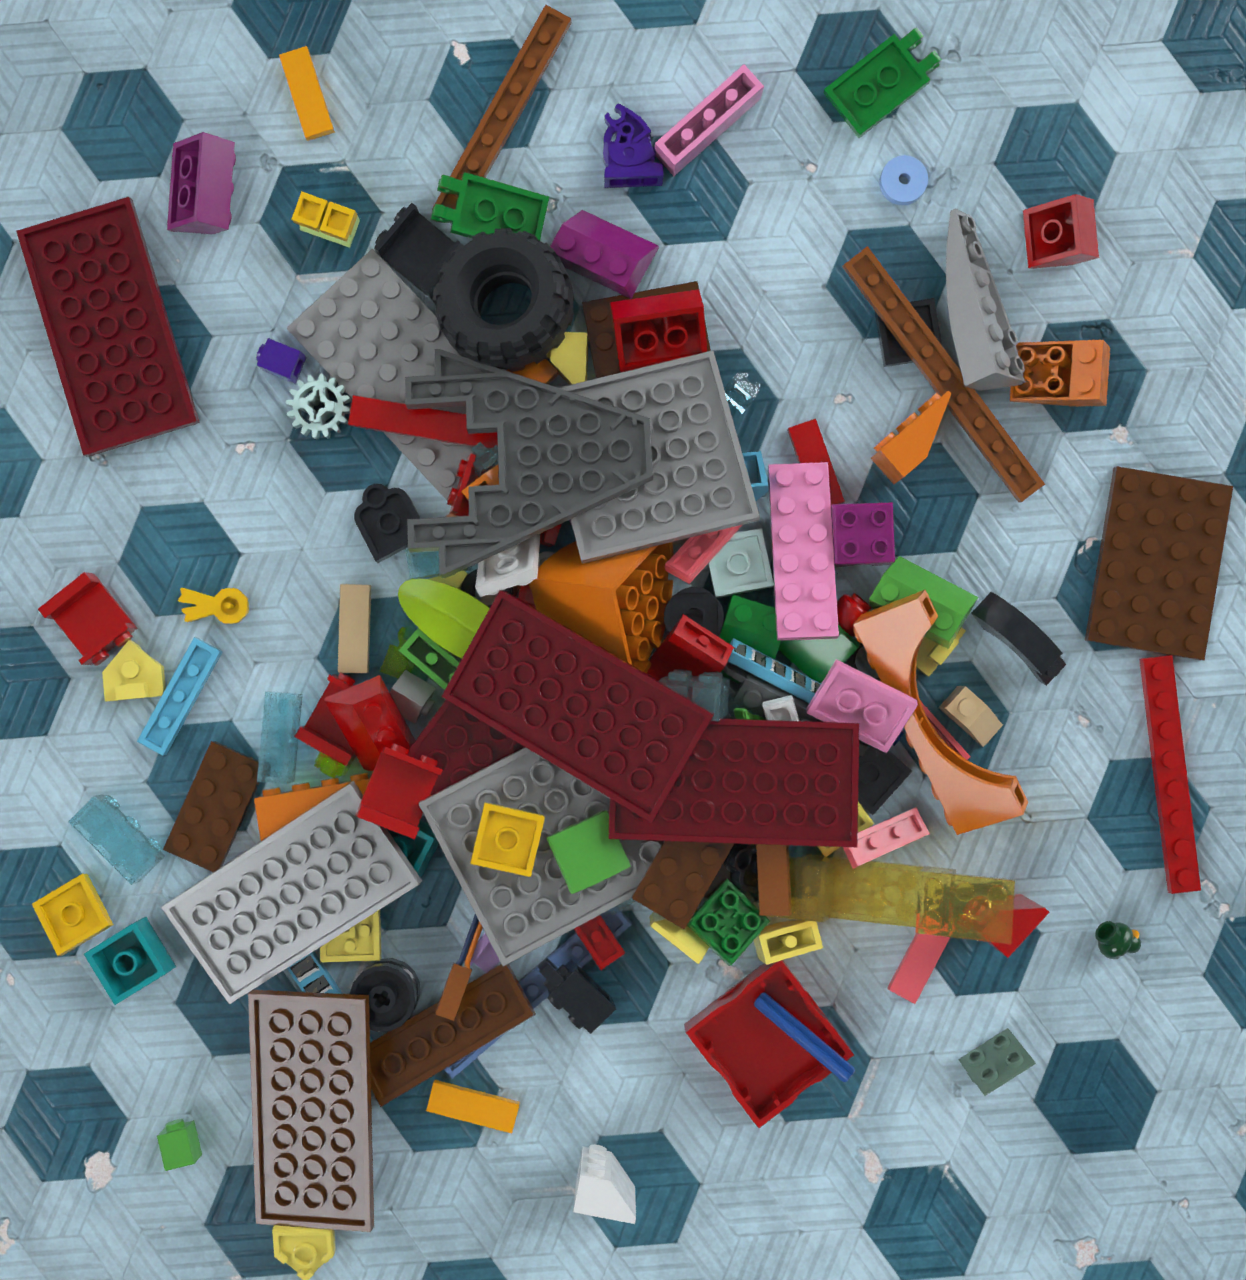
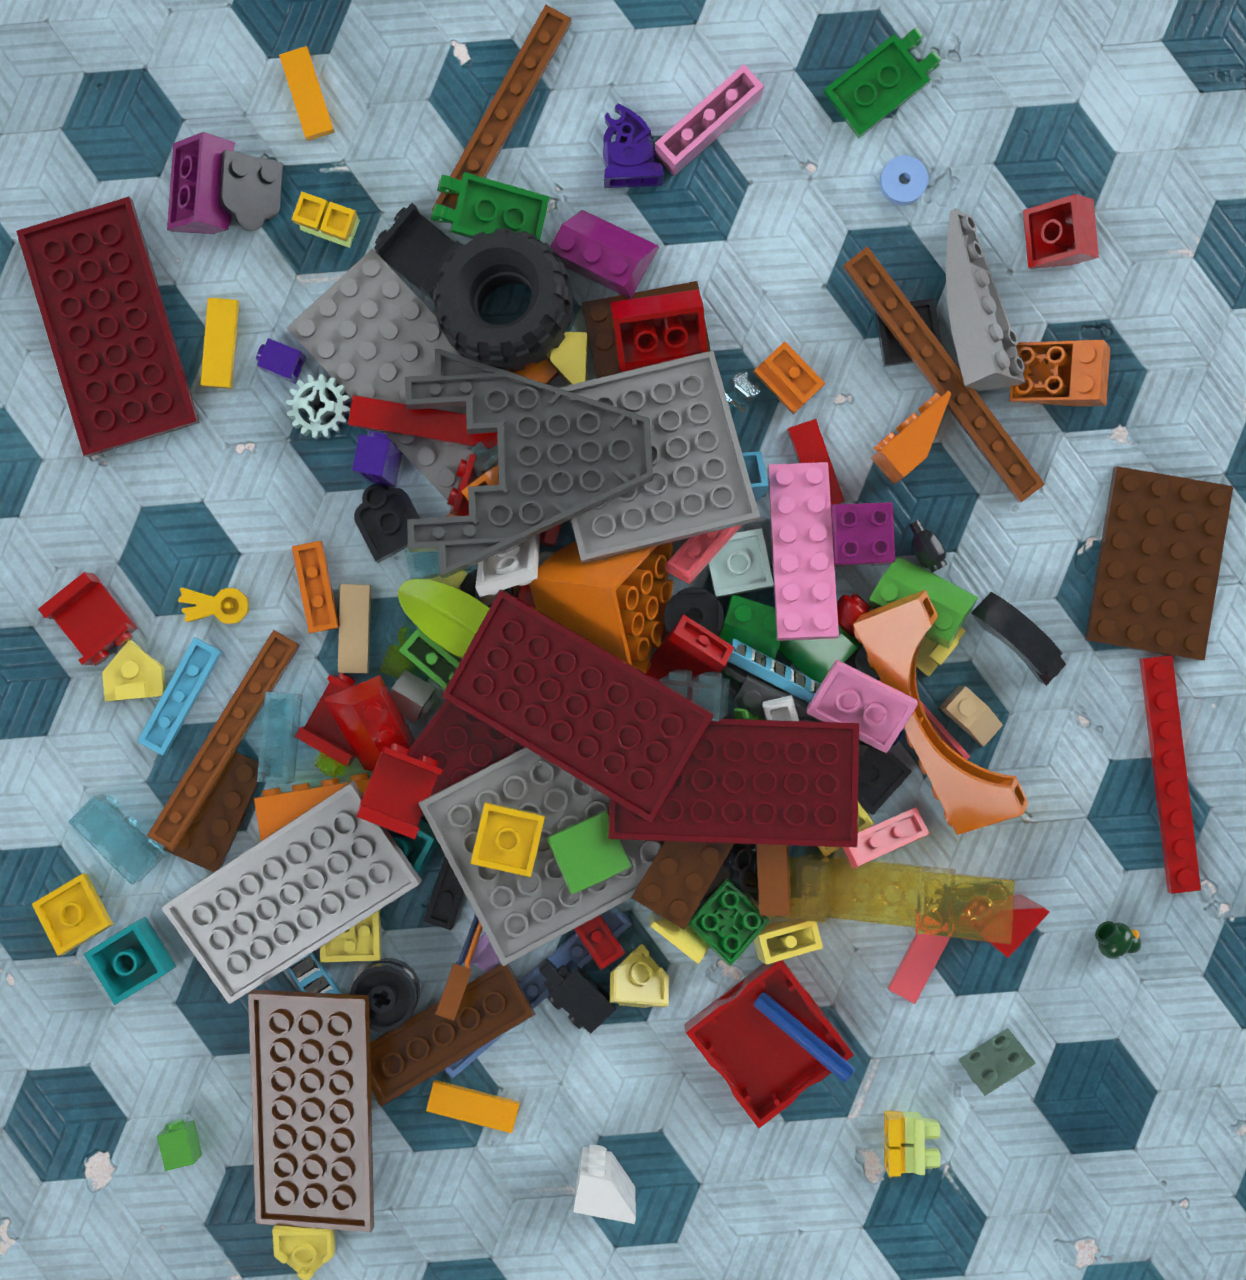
none -> dark orange tile [147,630,300,851]
none -> yellow tile [200,298,240,389]
none -> plate [219,150,283,231]
none -> orange plate [292,541,339,634]
none -> dark purple brick [352,431,403,487]
none -> black tile [423,856,464,930]
none -> light yellow plate [610,944,669,1008]
none -> orange plate [753,341,826,415]
none -> hips [884,1111,940,1177]
none -> black plant [909,519,947,573]

